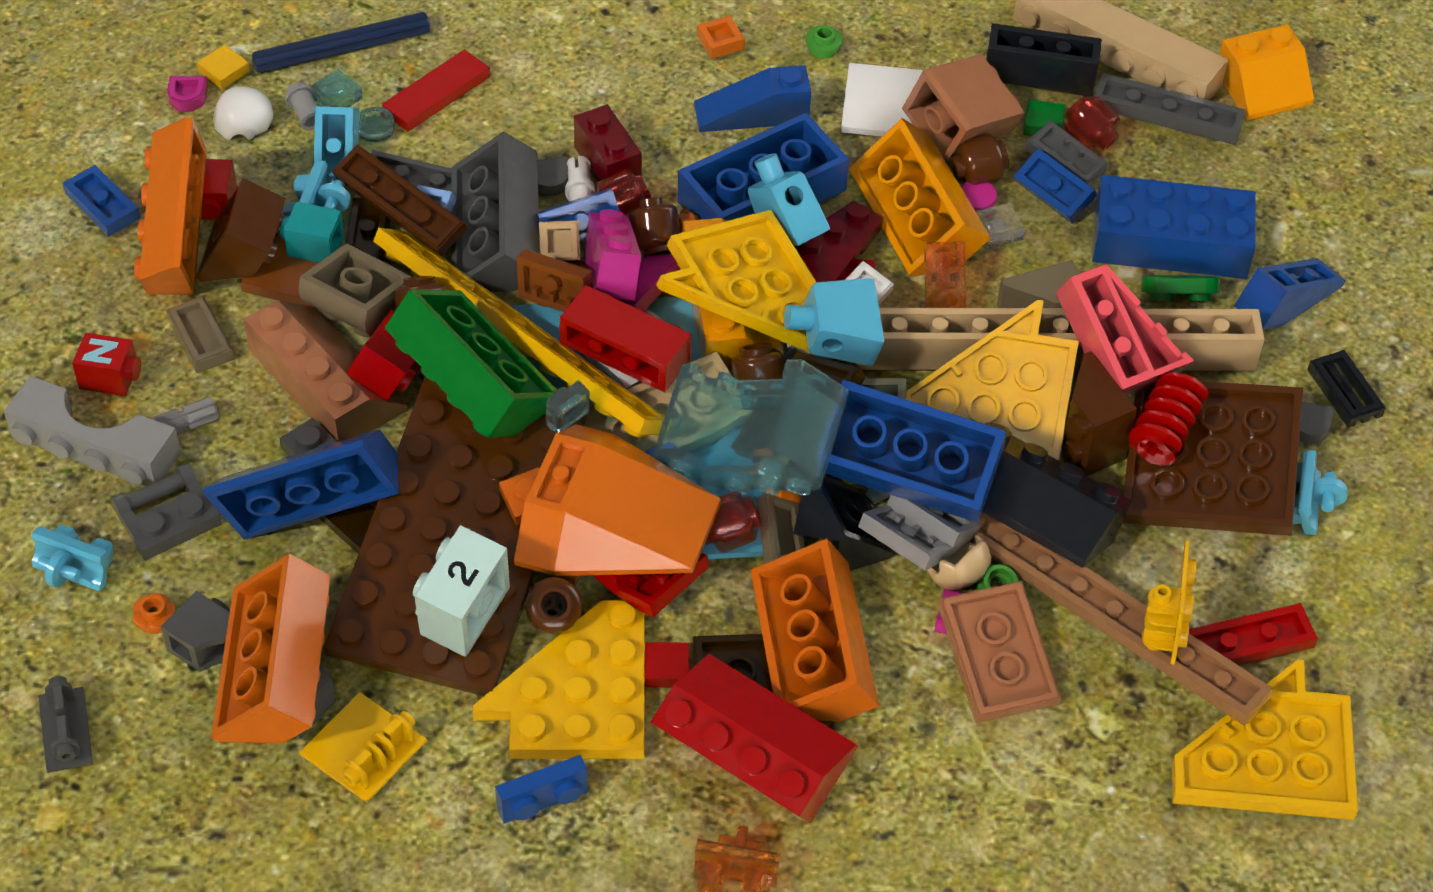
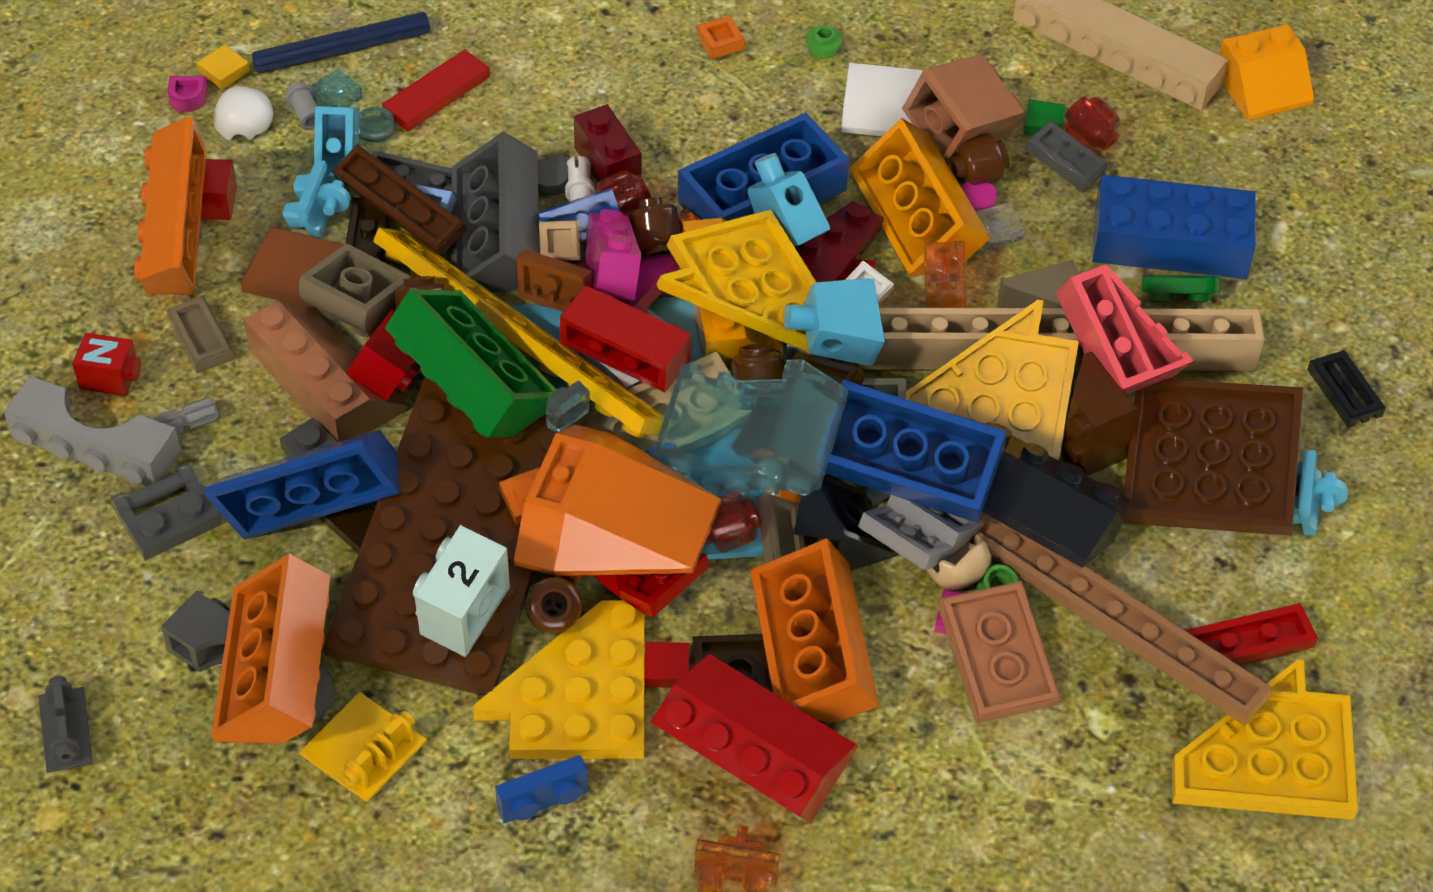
medium azure hips [32,524,113,592] -> none
blue plate [62,165,141,237] -> none
orange plate [132,593,176,634] -> none
reddish brown slope [196,178,286,282] -> none
teal brick [280,202,345,262] -> none
blue slope [694,65,811,132] -> none
black brick [986,23,1102,96] -> none
blue plate [1013,148,1097,224] -> none
dark grey plate [1091,73,1246,145] -> none
red piece [1128,372,1209,465] -> none
yellow hinge [1142,540,1197,664] -> none
blue slope [1234,258,1345,330] -> none
dark grey tile [1299,402,1333,444] -> none

